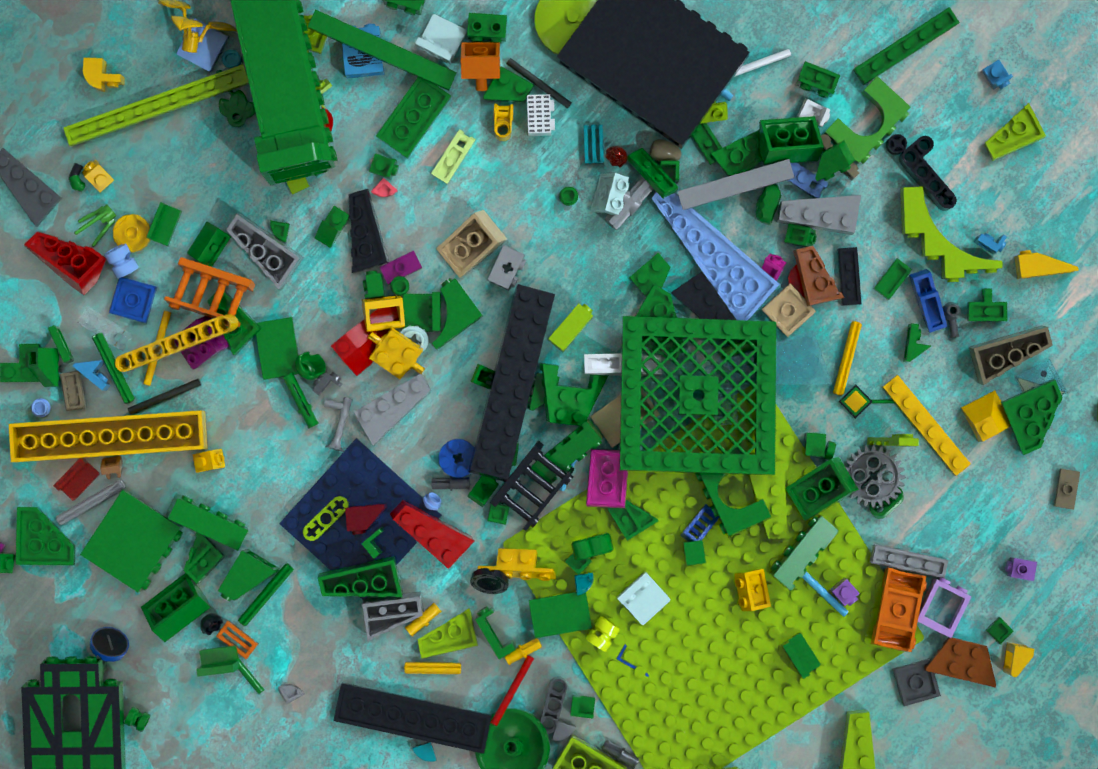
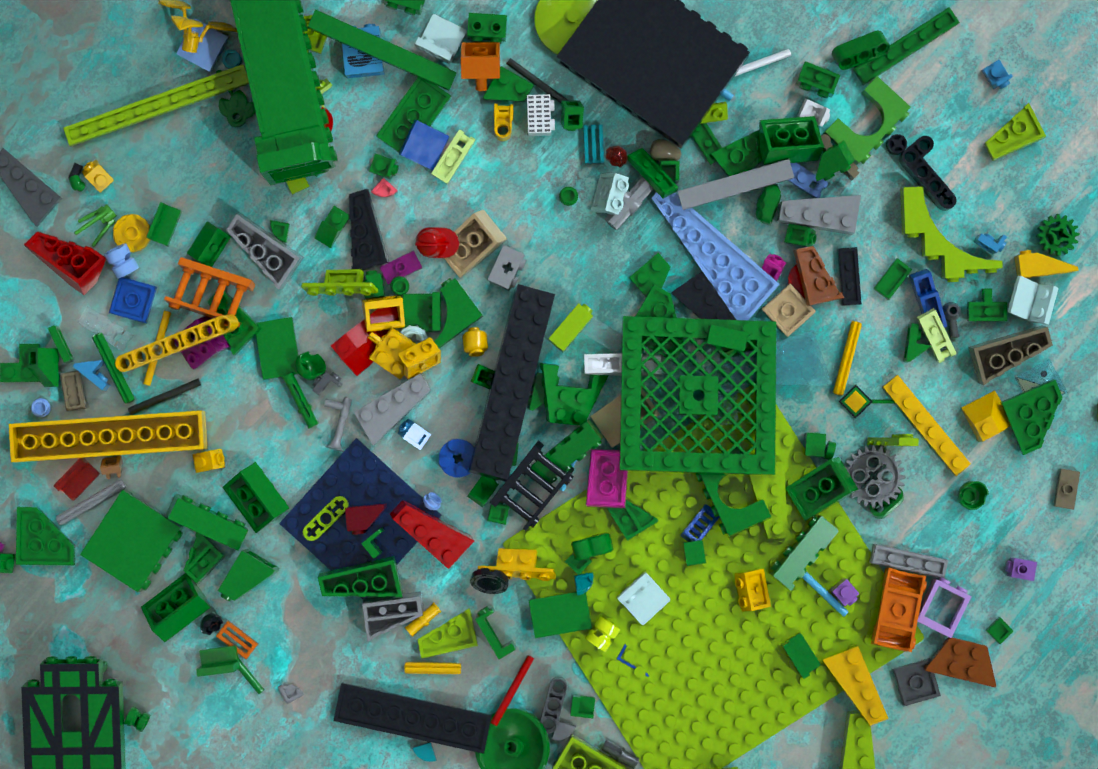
yellow brick [83,57,125,92] -> none
black tile [89,627,129,662] -> none
green axle [238,563,294,626] -> none
dark grey axle [431,476,470,491] -> none
yellow axle [505,638,542,665] -> none
yellow tile [1003,642,1034,677] -> none
none -> green slope [222,462,289,533]
none -> lime bracket [301,269,378,296]
none -> yellow bracket [398,337,441,380]
none -> bracket [398,418,431,450]
none -> blue tile [399,120,449,171]
none -> red piece [415,227,459,258]
none -> yellow head [462,327,488,357]
none -> green brick [561,100,584,131]
none -> green tile [706,324,749,351]
none -> yellow wing [822,646,888,726]
none -> green beam [832,30,891,70]
none -> yellowish green plate [916,308,956,364]
none -> green hair [958,481,989,510]
none -> light aqua bracket [1008,276,1059,325]
none -> green gear [1036,214,1080,256]

